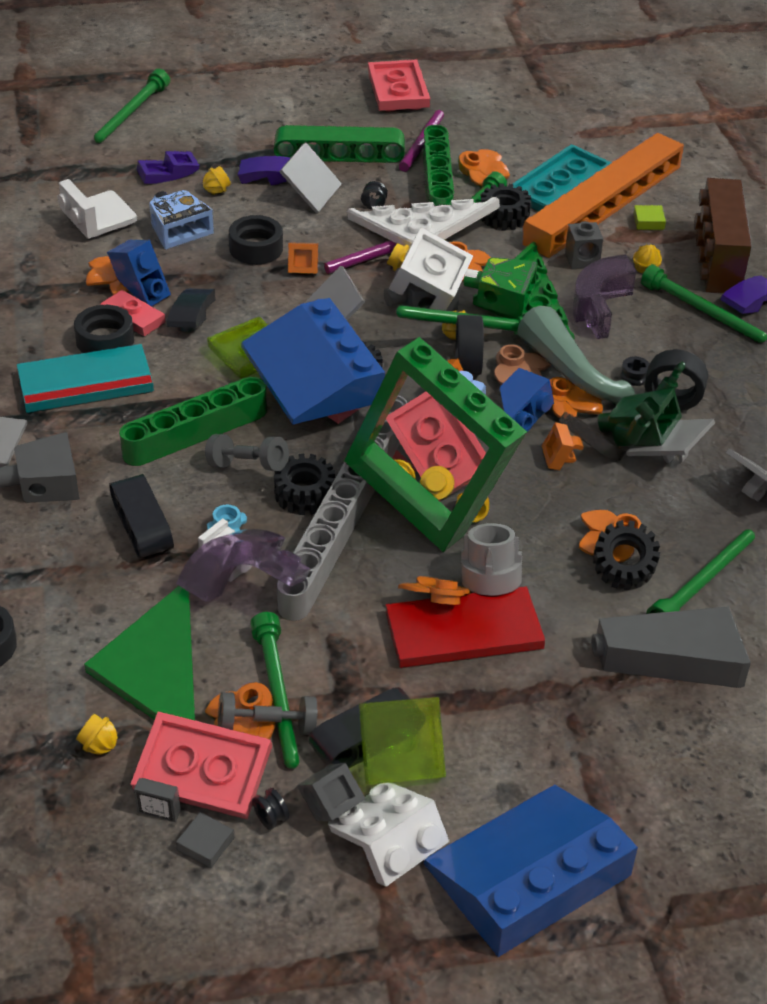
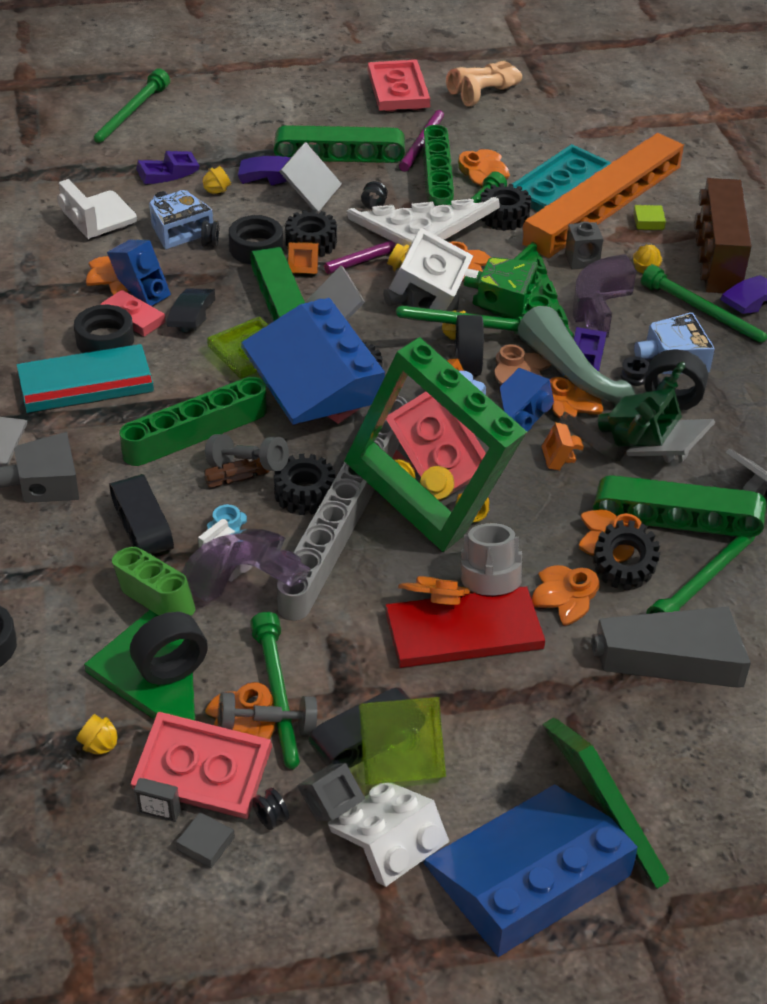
none -> bright green beam [112,547,196,616]
none -> black tyre [129,612,208,685]
none -> black bush [201,220,219,247]
none -> reddish brown axle [204,458,270,488]
none -> green beam [251,247,305,322]
none -> black tyre [285,210,337,257]
none -> light nougat piece [446,61,522,107]
none -> orange plate [531,565,599,626]
none -> green tile [542,717,670,889]
none -> dark purple slope [574,327,607,371]
none -> green beam [593,475,767,537]
none -> light blue torso [634,313,715,374]

